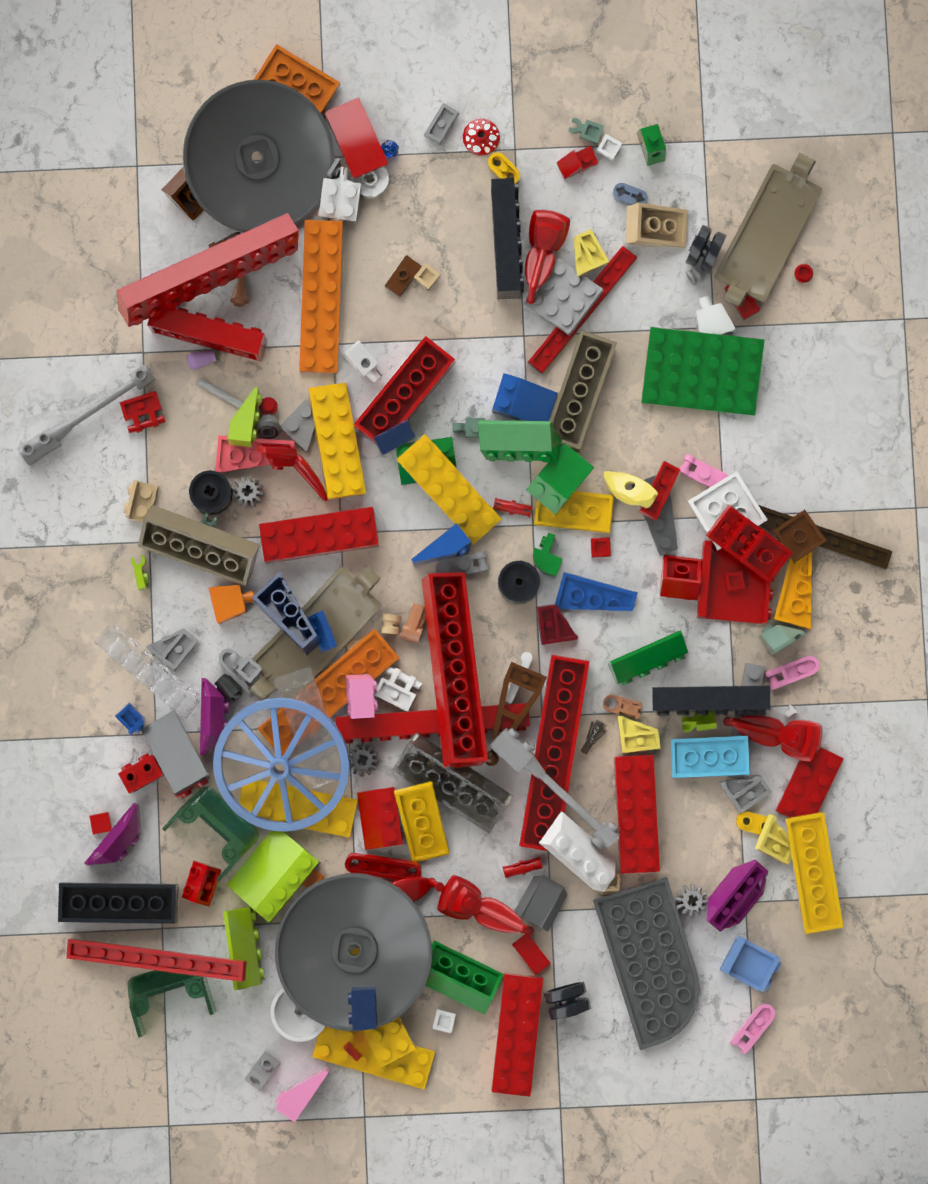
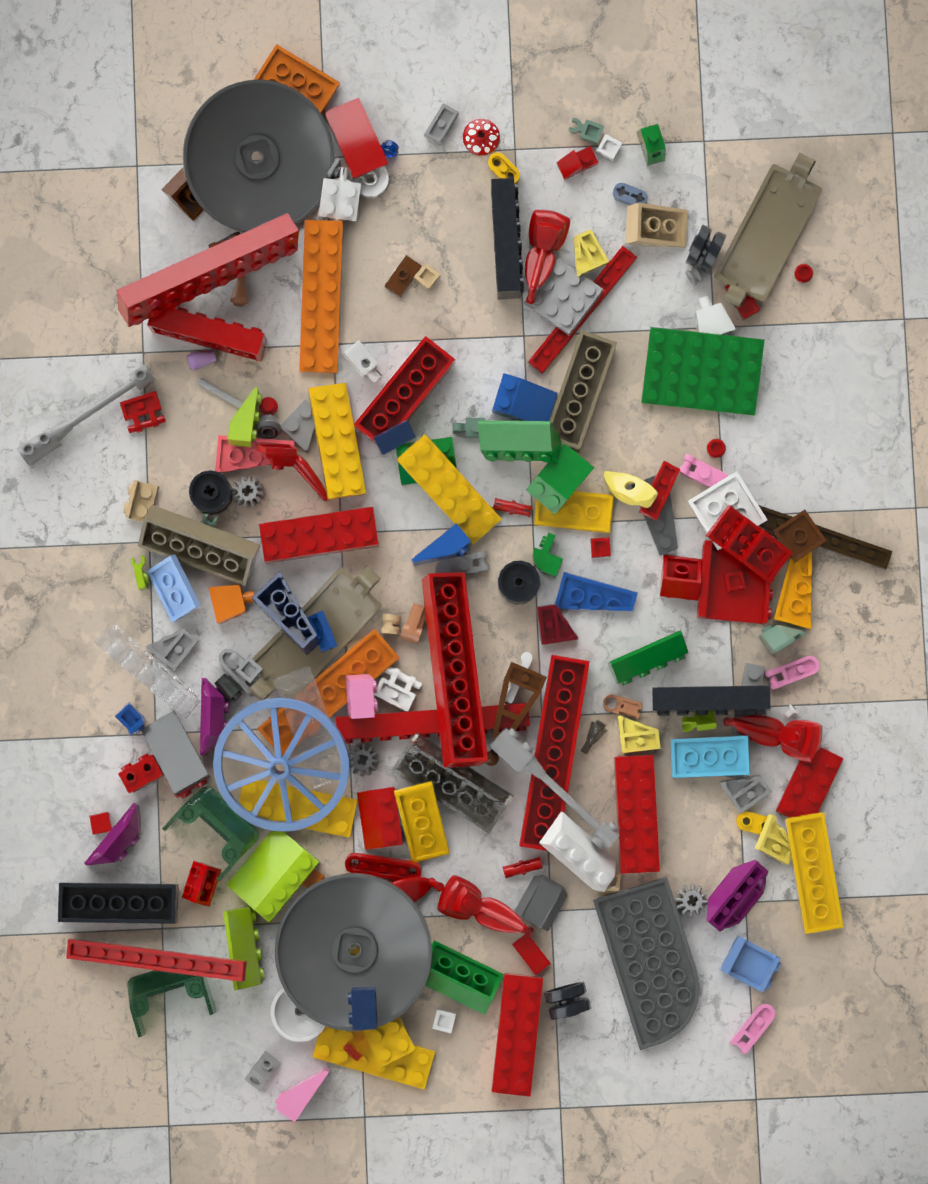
none -> light blue plate [147,554,201,622]
none -> red plate [707,439,726,458]

